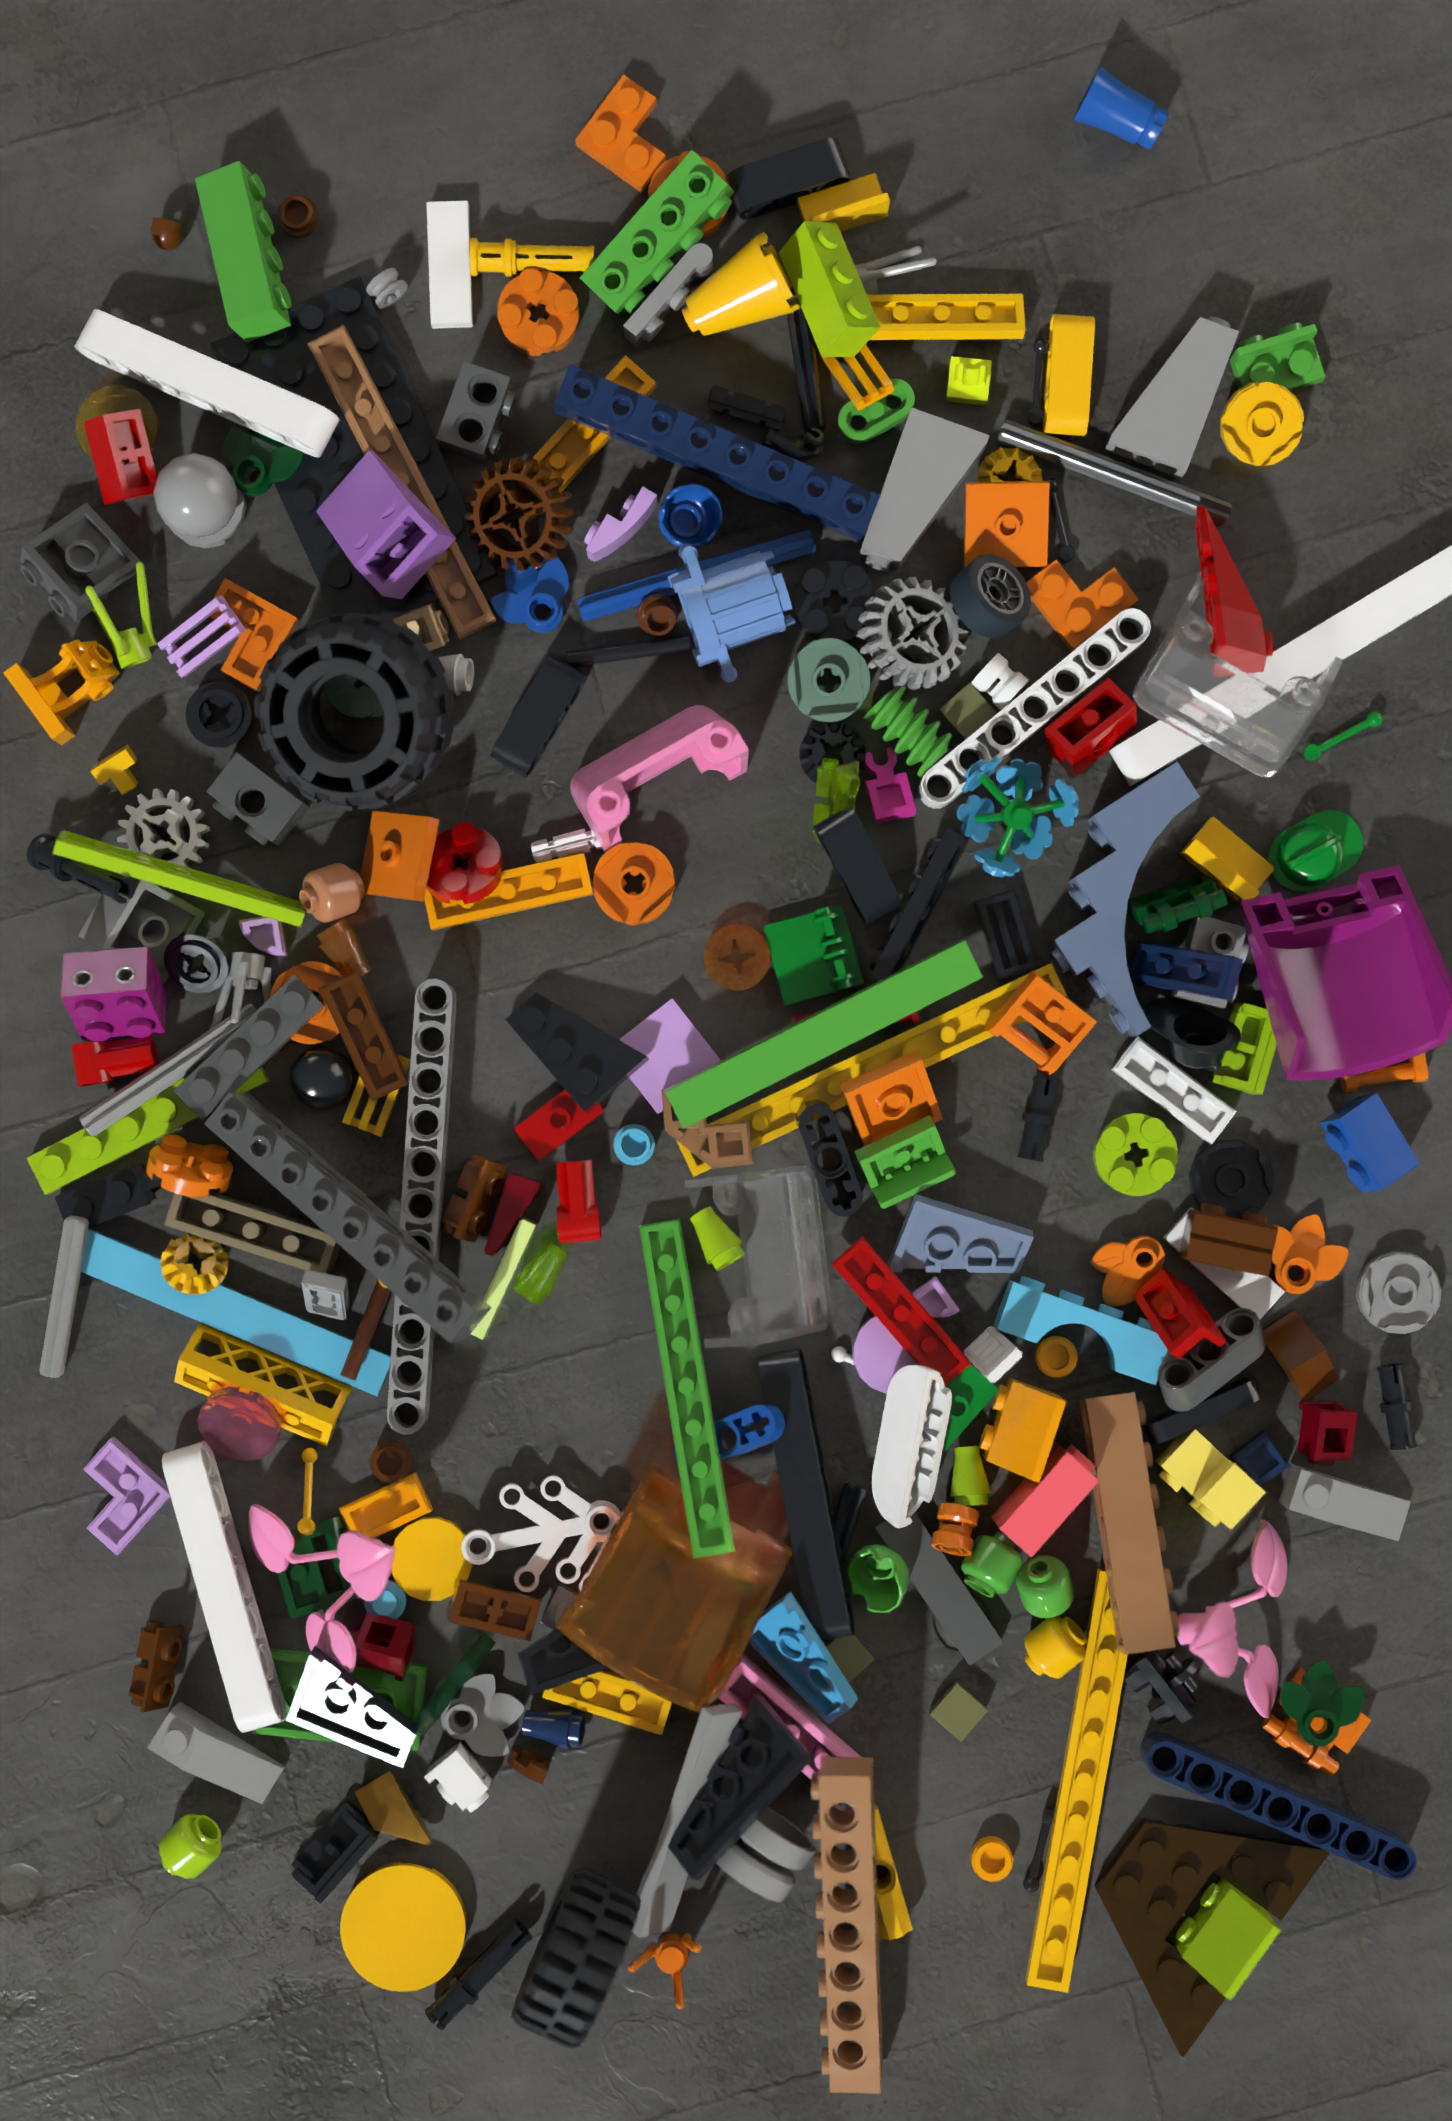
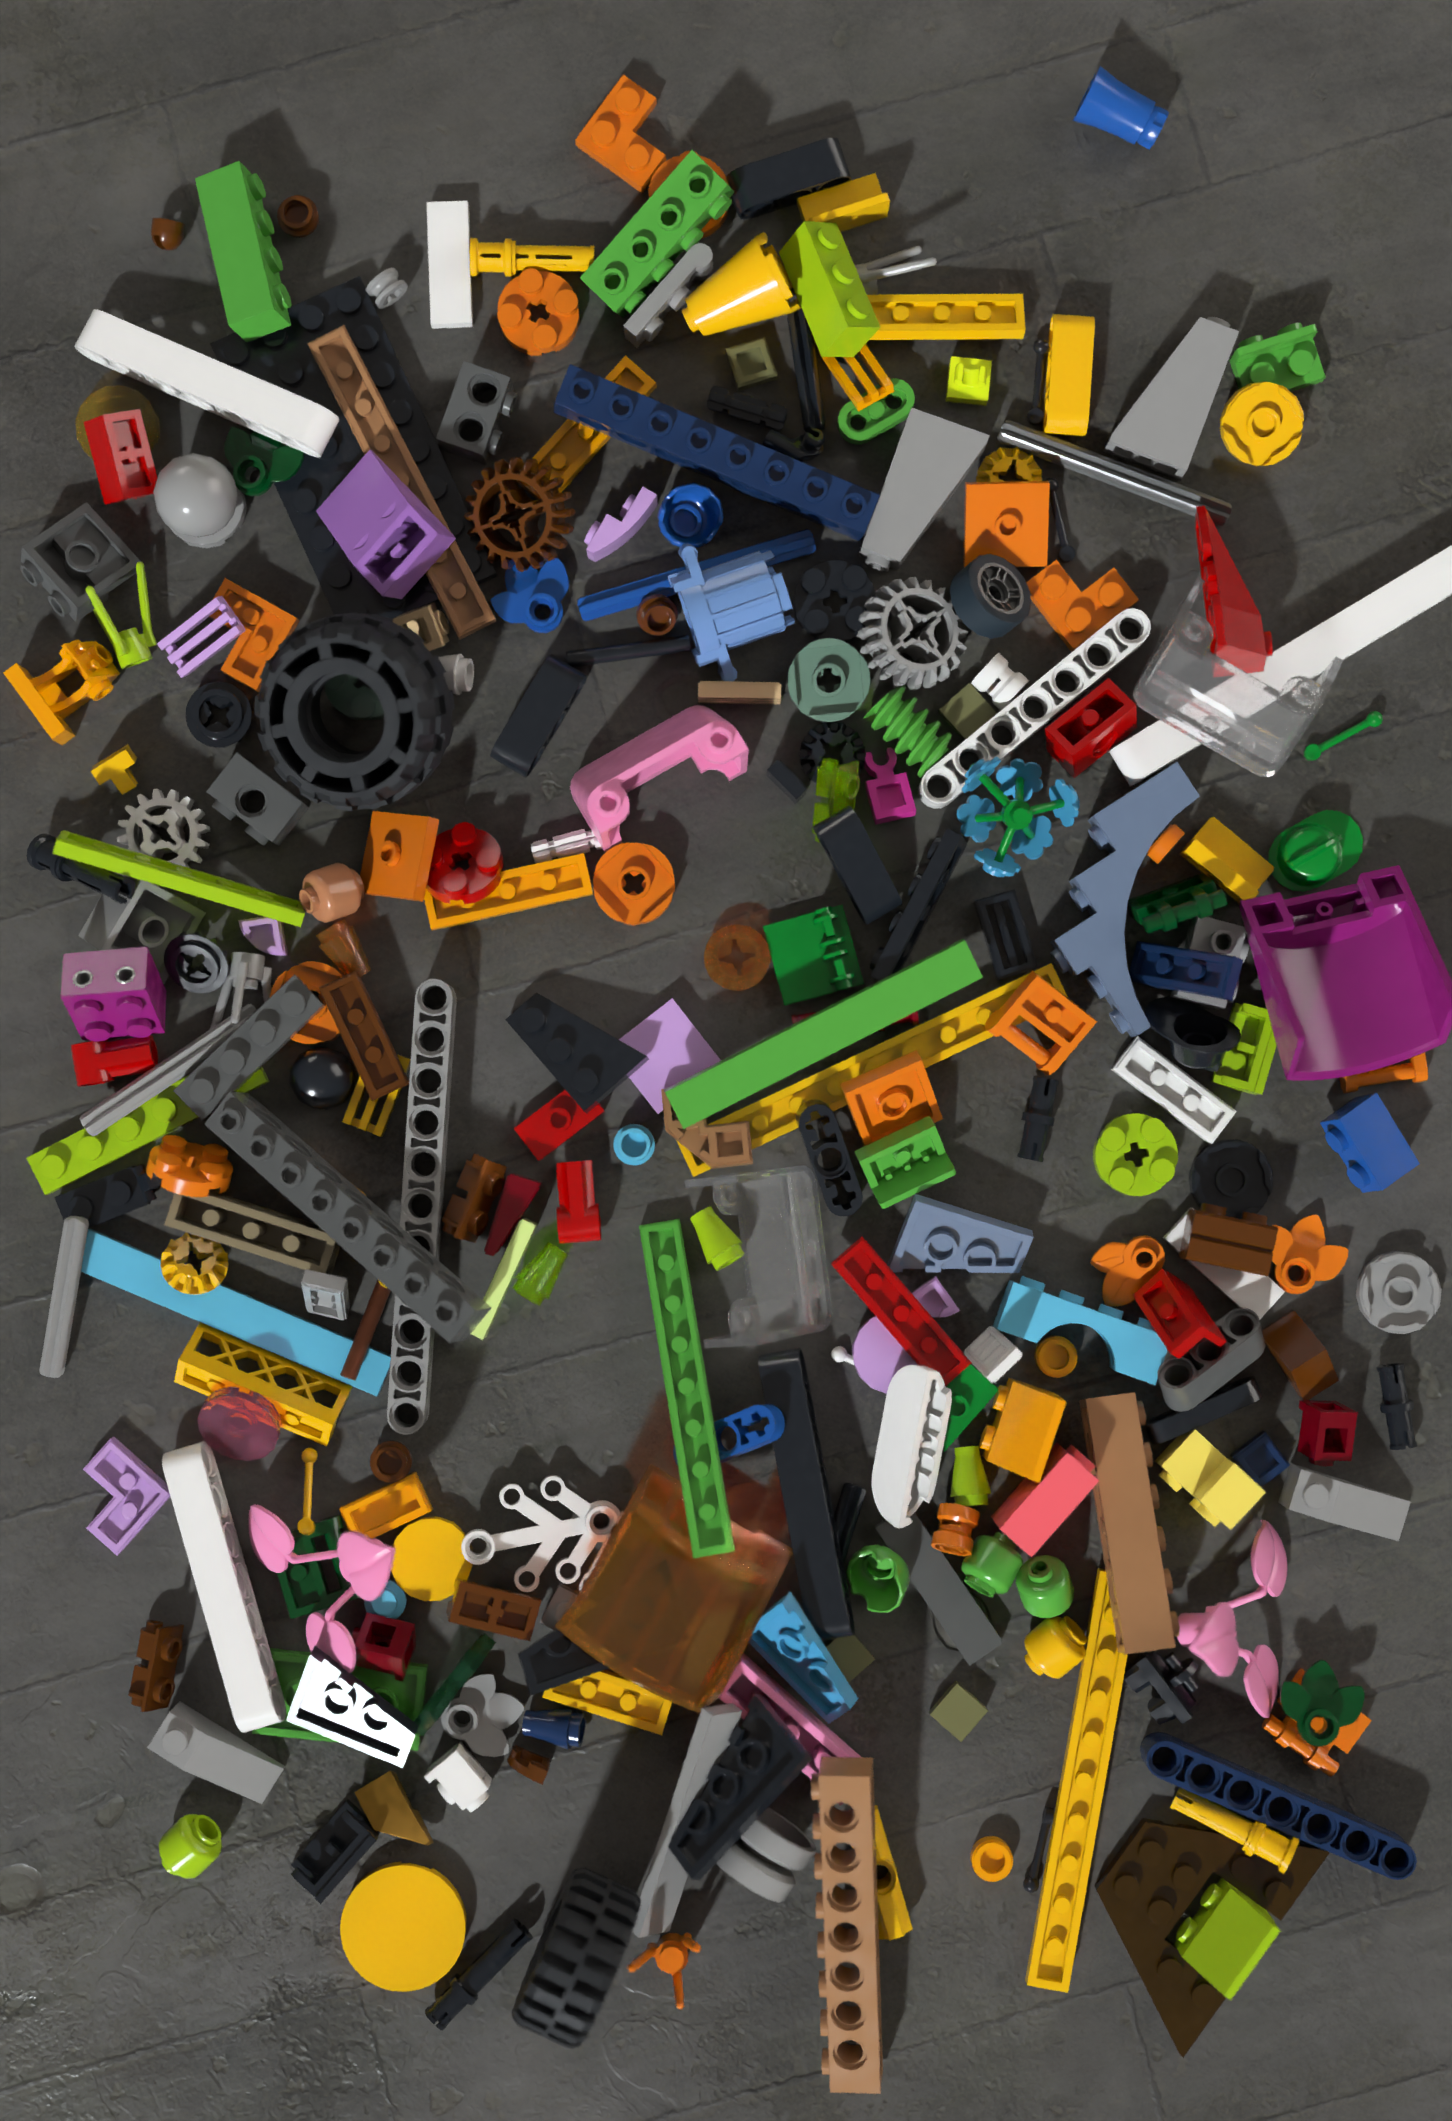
none -> tan tile [698,681,781,704]
none -> olive tile [726,337,777,391]
none -> black tile [766,760,807,804]
none -> orange tile [1147,824,1185,864]
none -> yellow pin [1170,1787,1300,1874]

